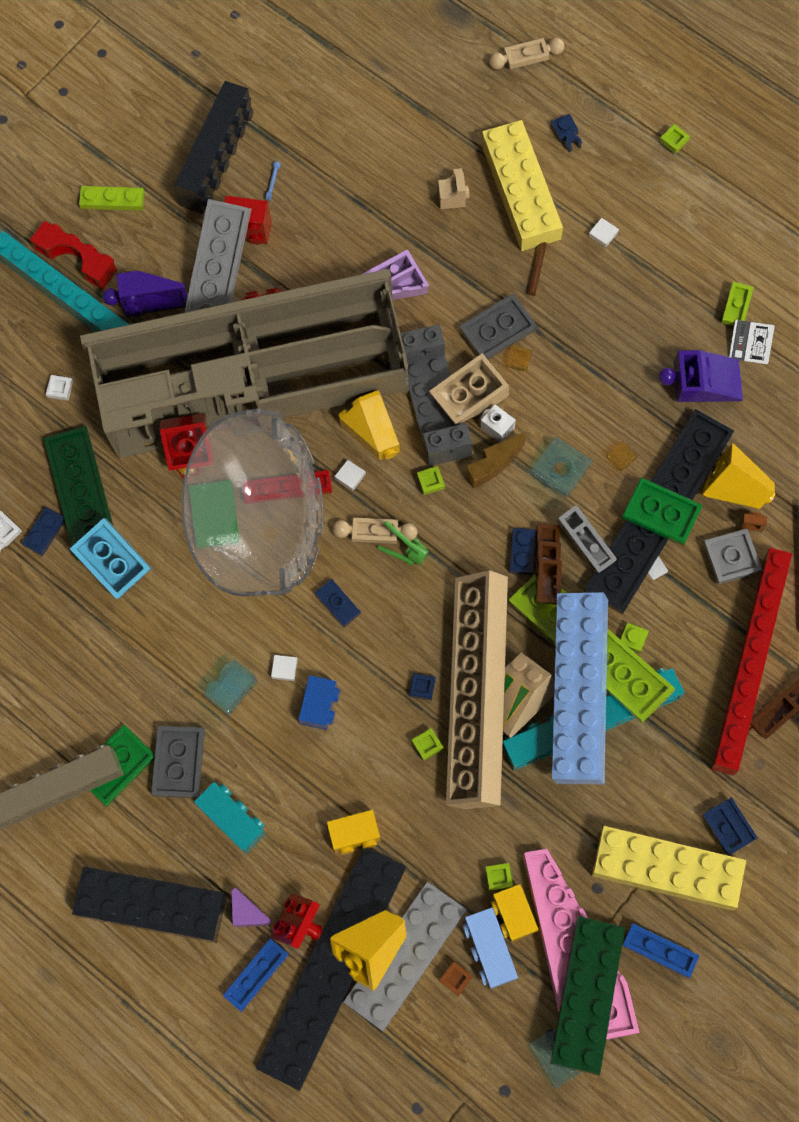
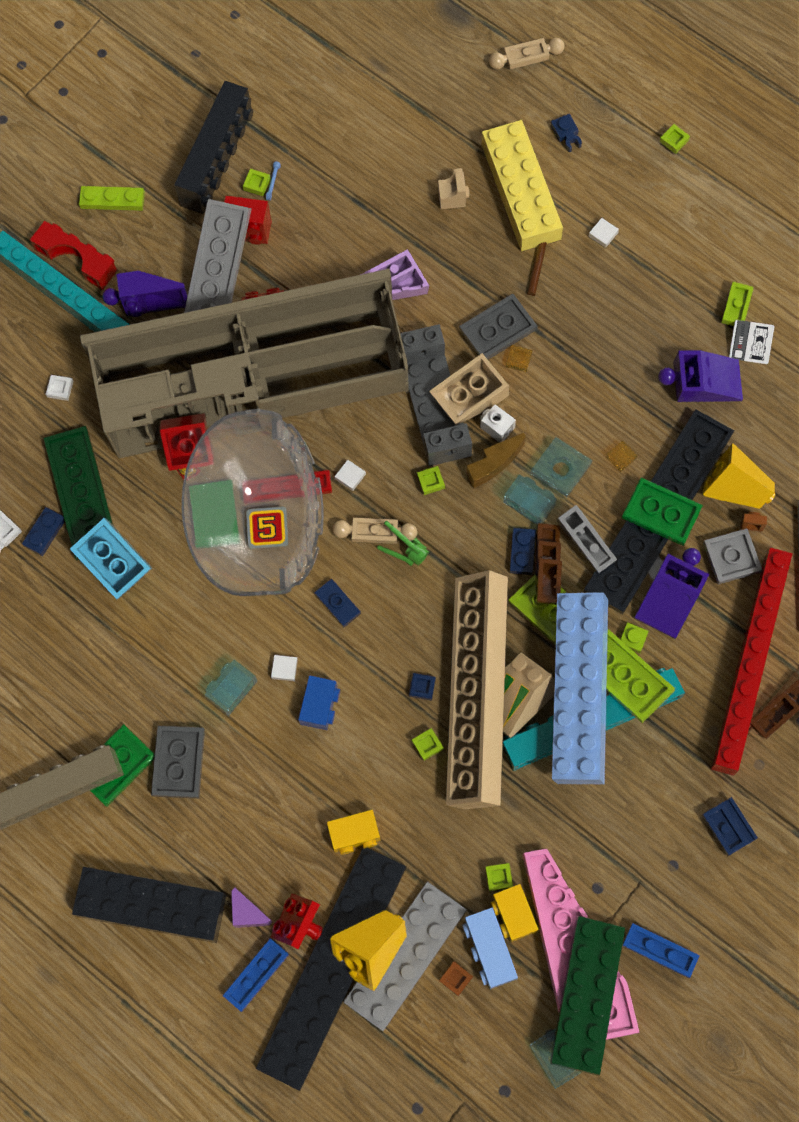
teal brick [194,782,266,854] -> none
yellow slope [338,390,400,460] -> none
light yellow brick [592,826,746,911] -> none
none -> lime plate [243,169,271,196]
none -> sticker [246,507,288,549]
none -> clear light blue brick [503,474,556,524]
none -> dark purple slope [634,548,709,639]

